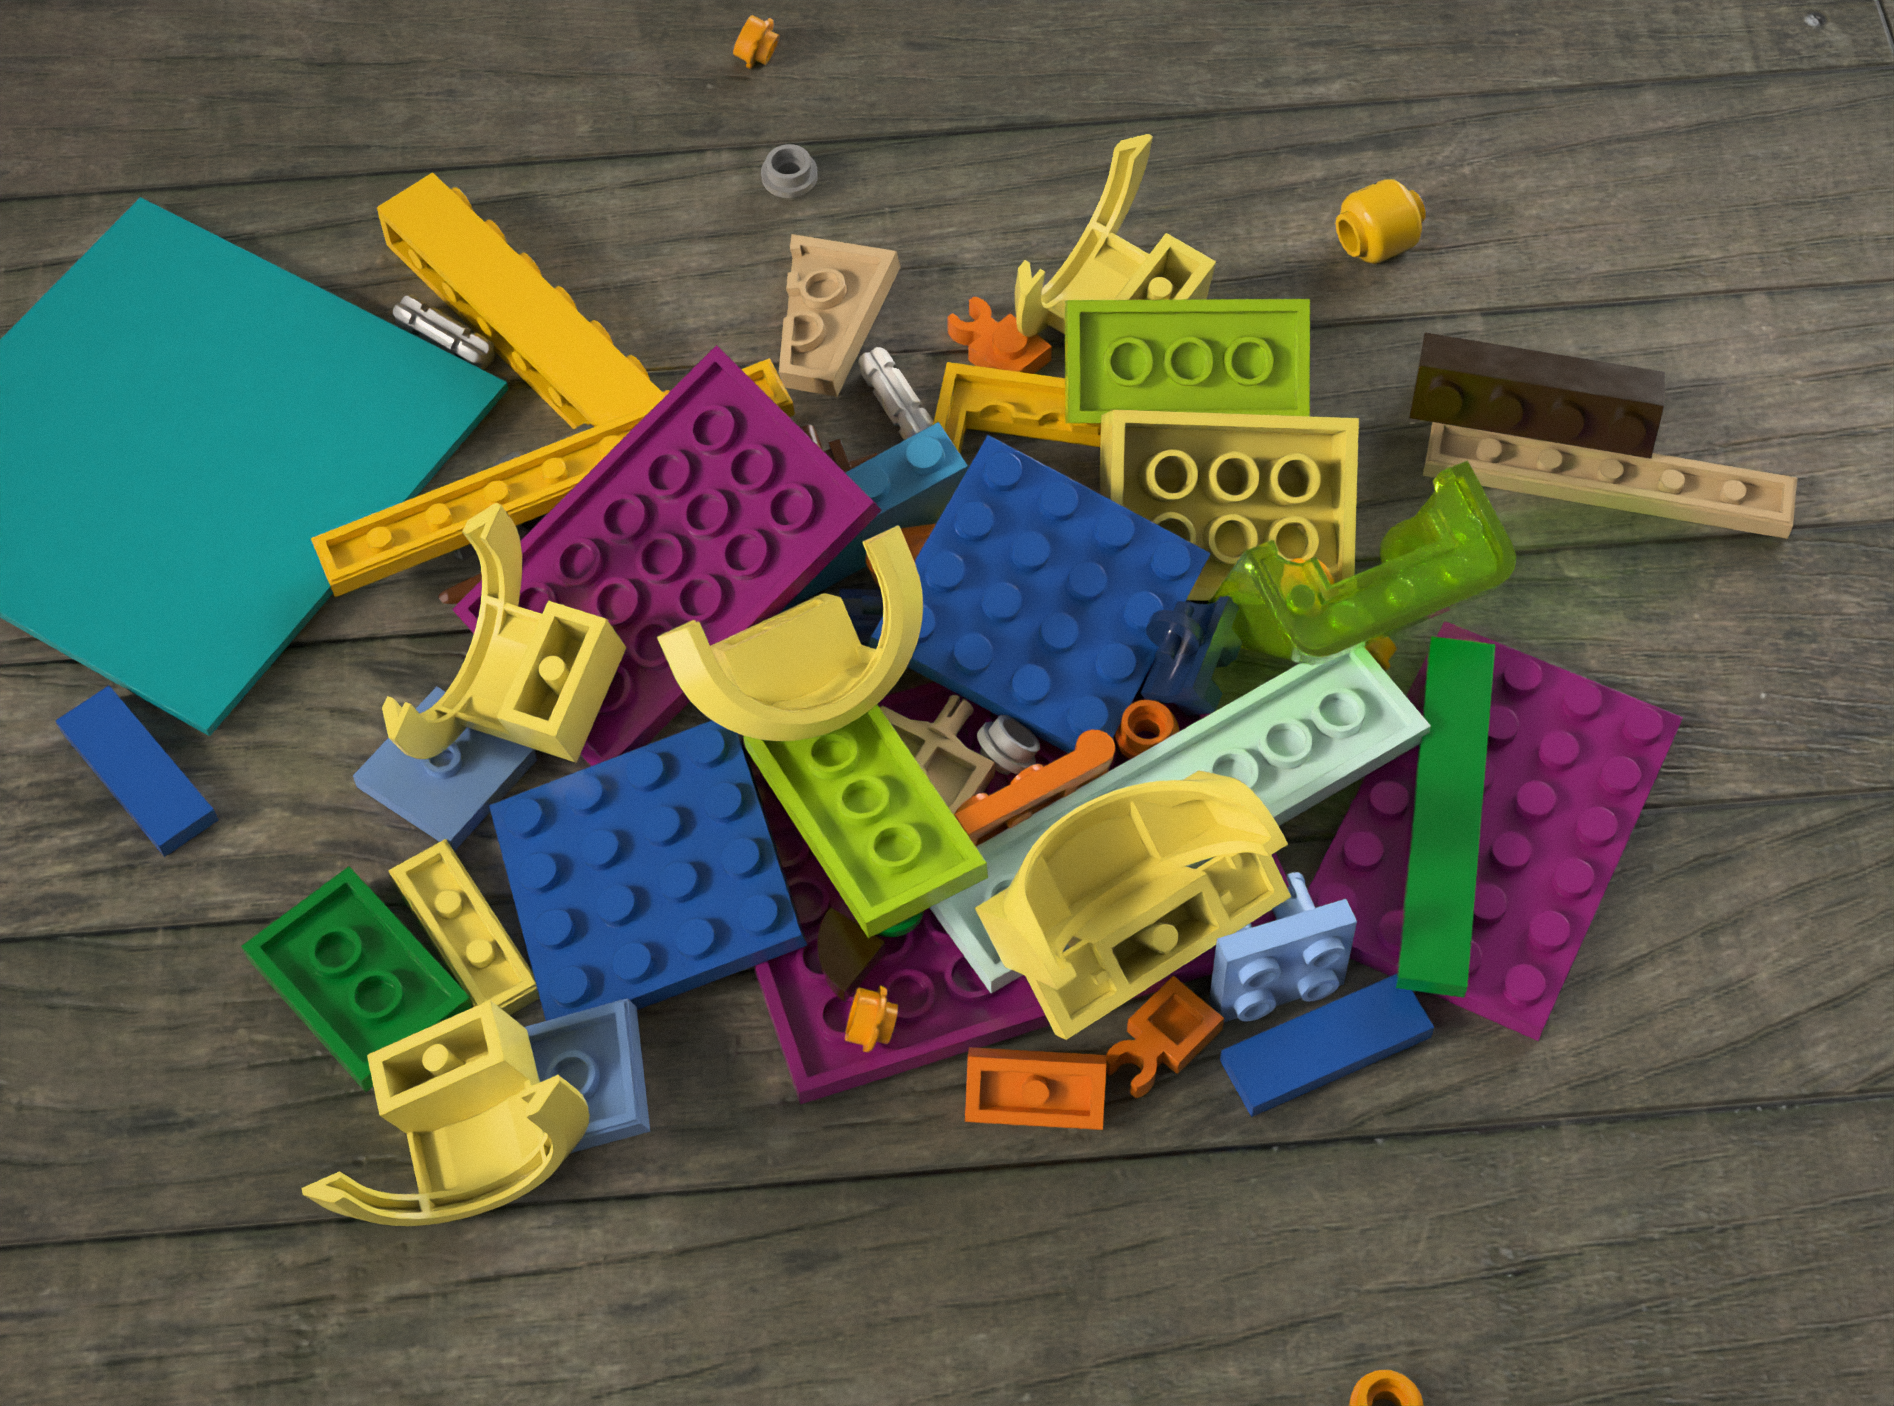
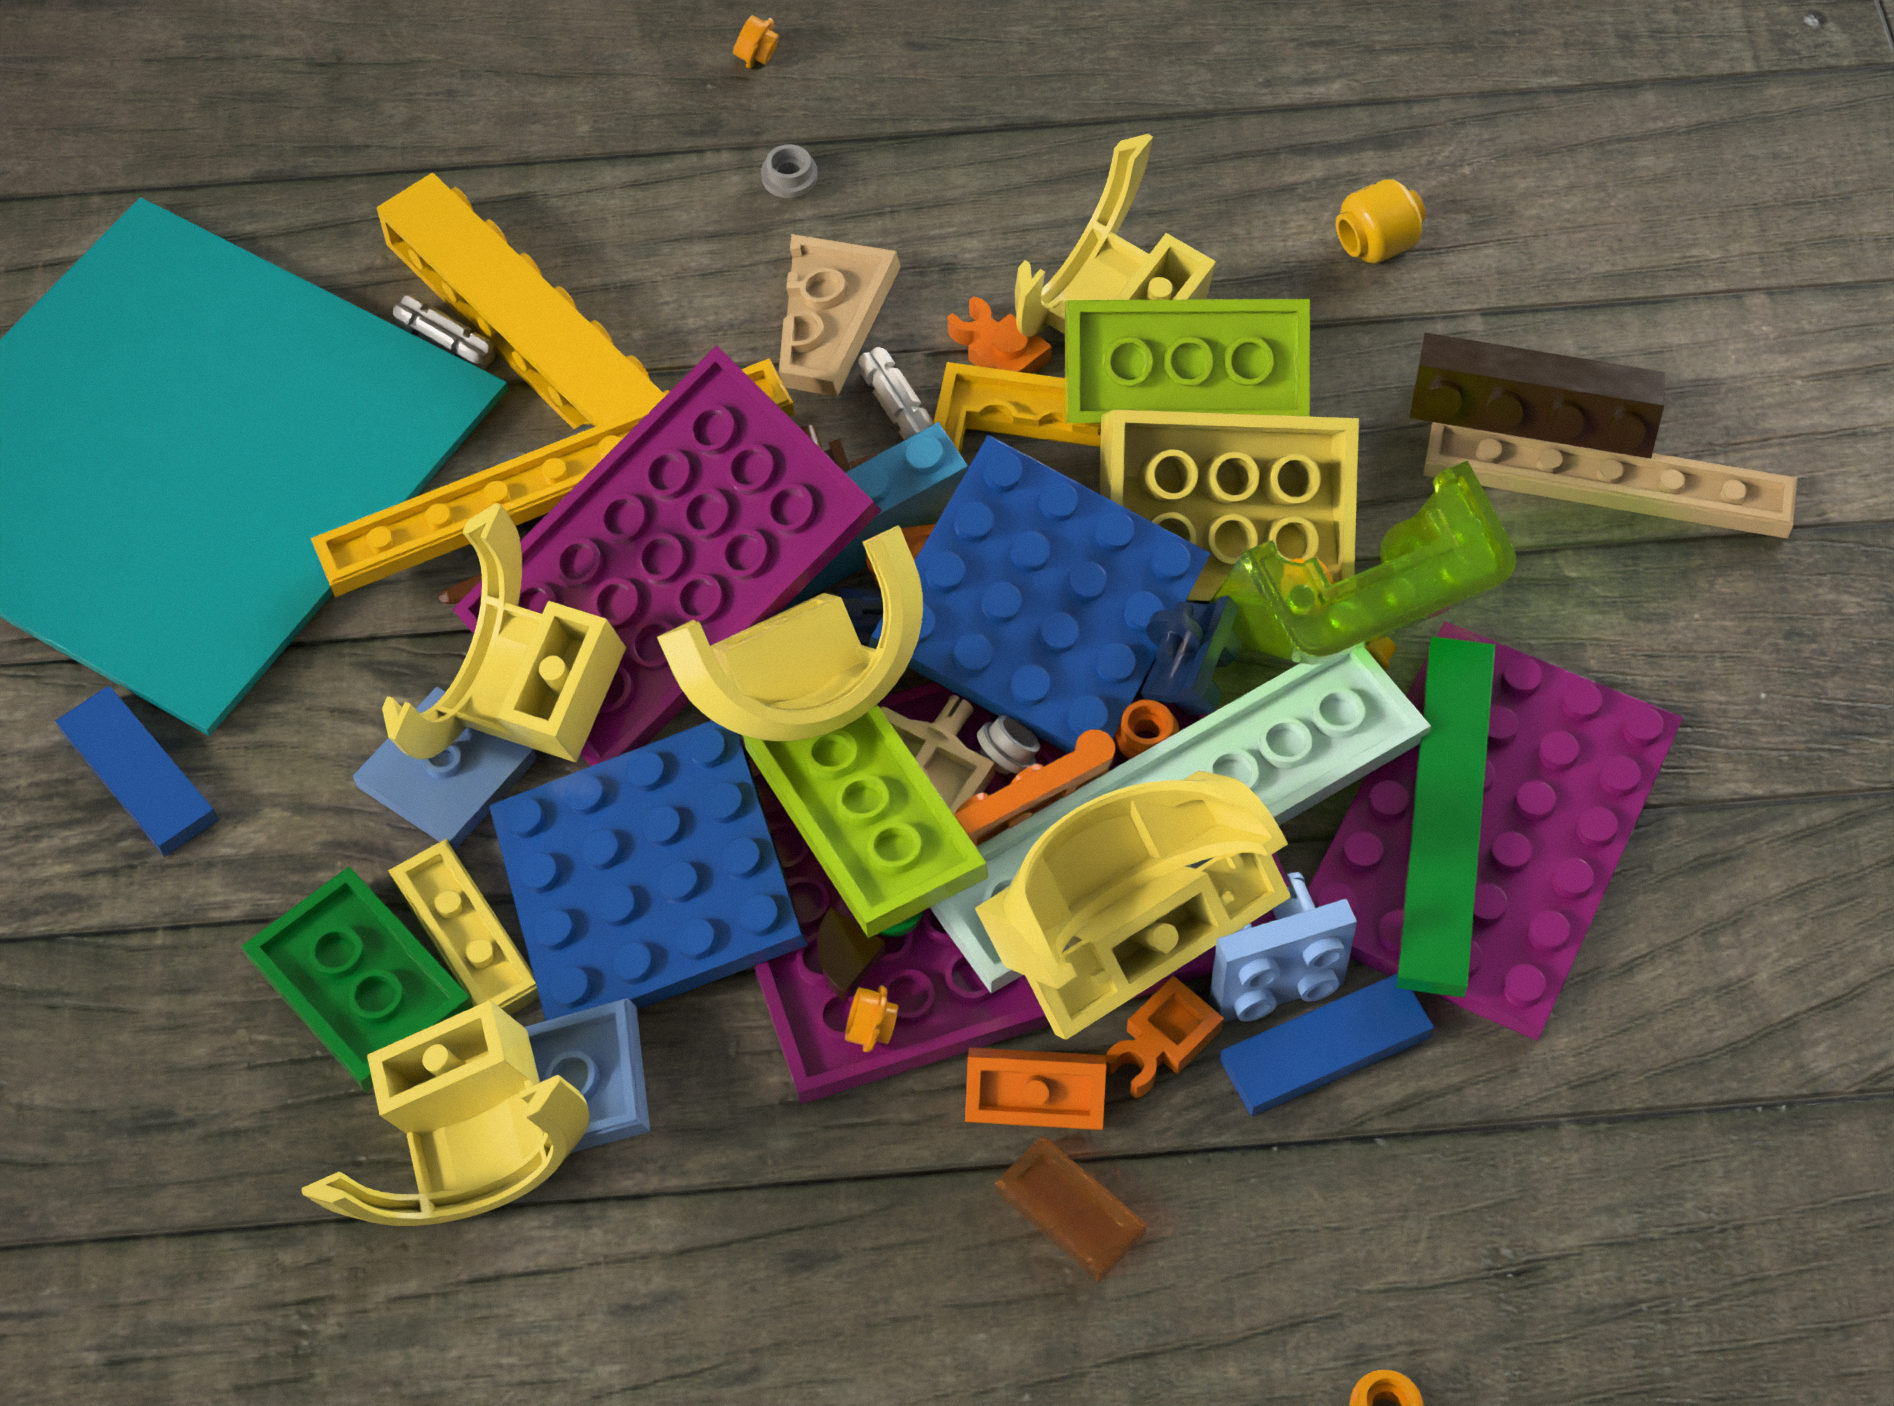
none -> clear orange tile [995,1135,1147,1282]

